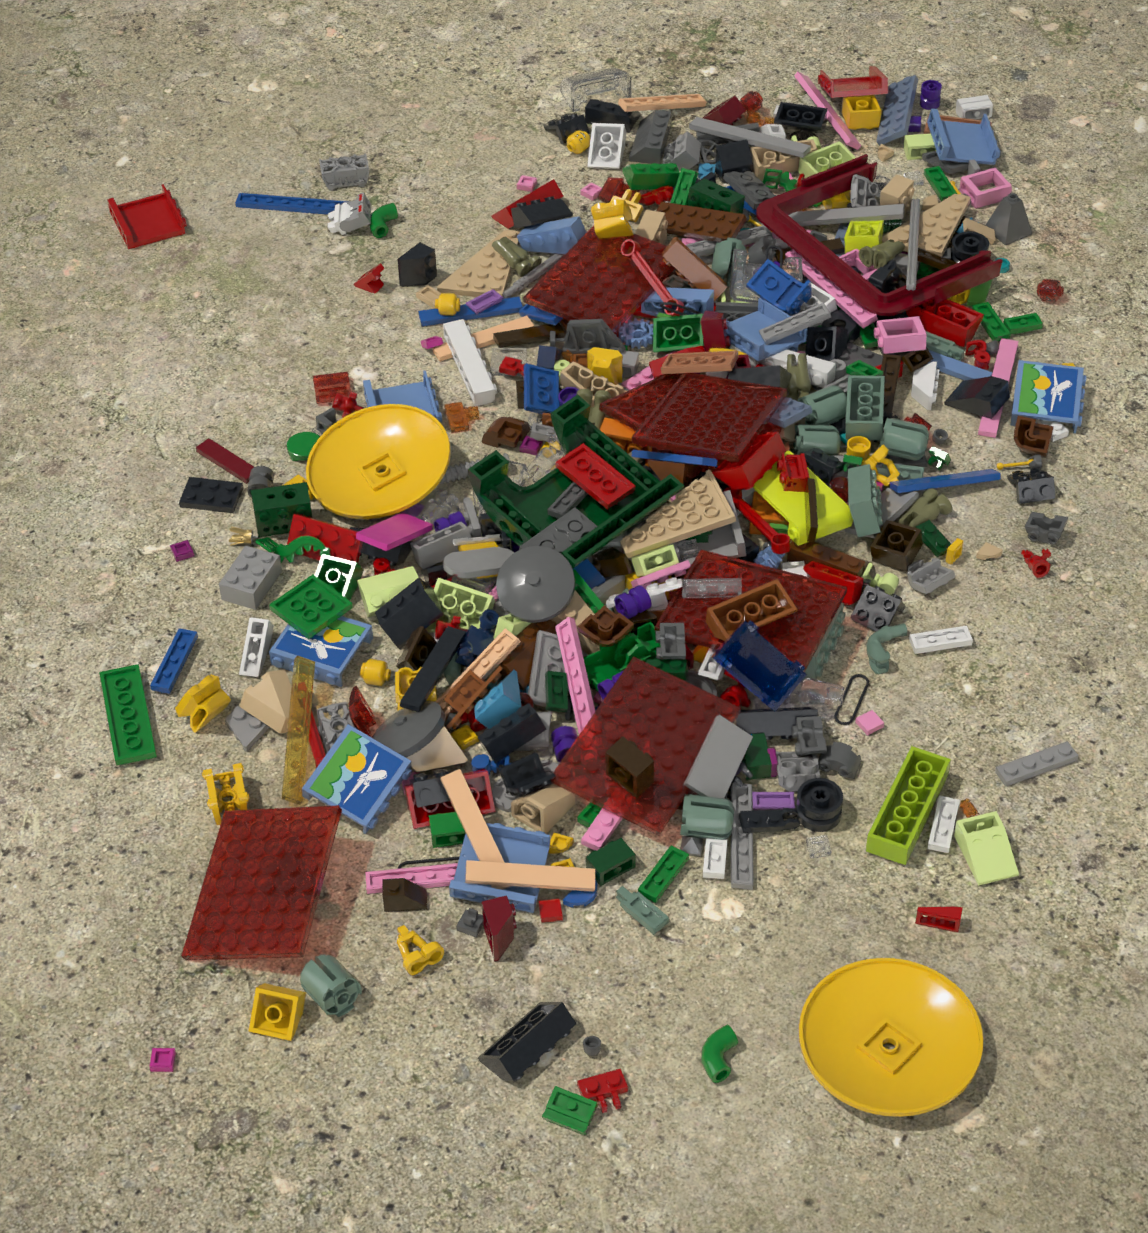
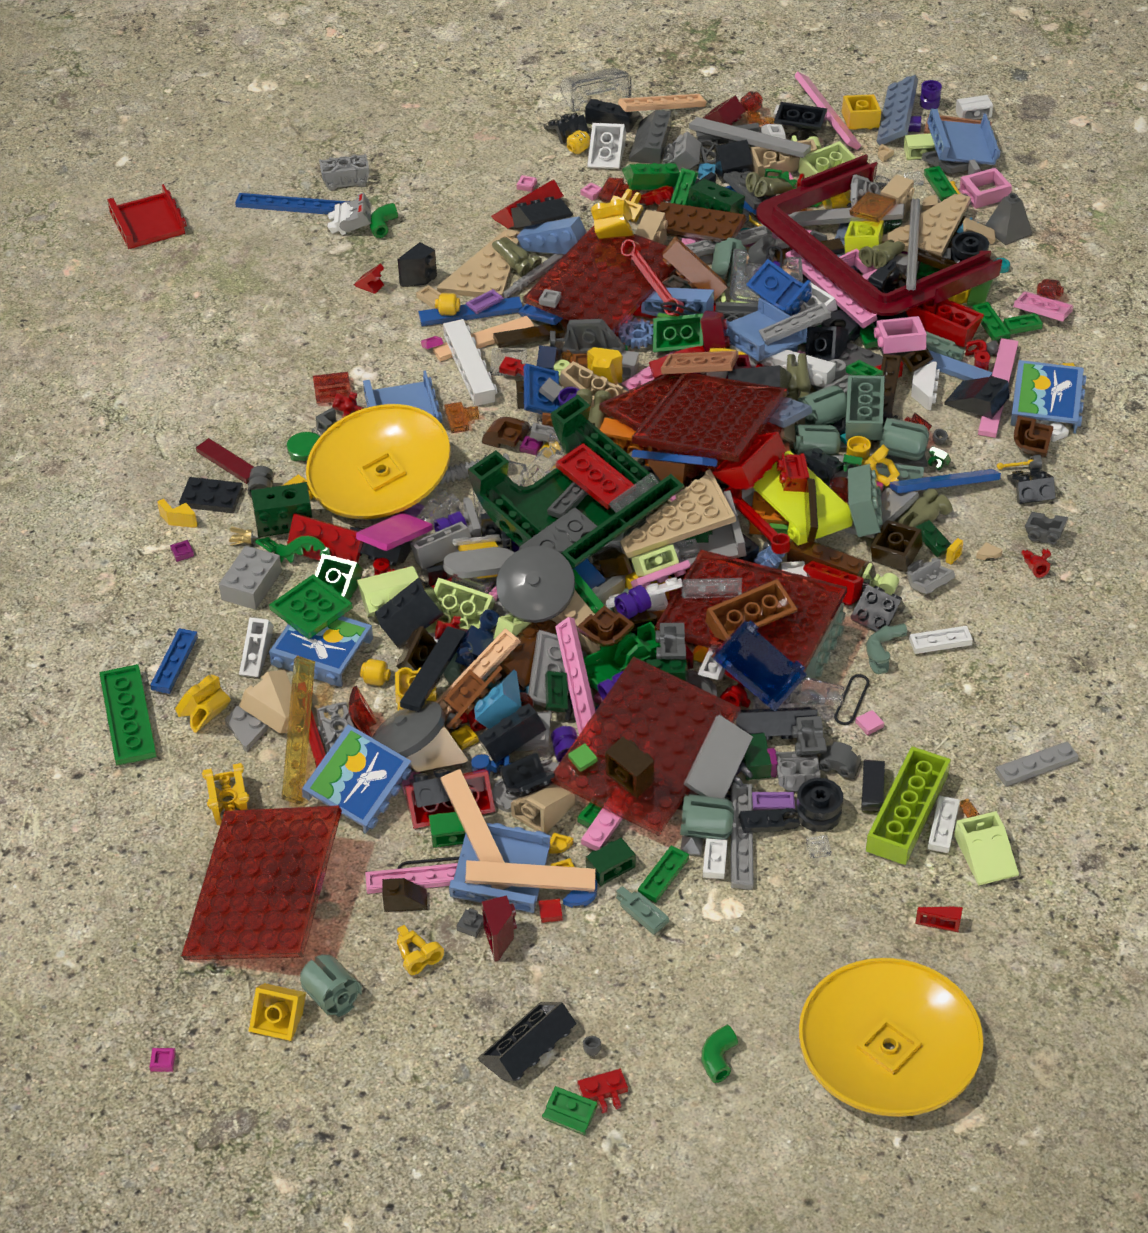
red panel [818,66,888,98] -> none
none -> yellow slope [157,498,197,528]
none -> light grey tile [539,289,562,308]
none -> light grey tile [539,378,563,402]
none -> bright green tile [568,744,597,772]
none -> clear tile [609,473,659,513]
none -> olive piece [745,172,793,197]
none -> clear orange tile [849,192,896,223]
none -> black beam [861,759,885,812]
none -> bright pink tile [1013,291,1073,321]

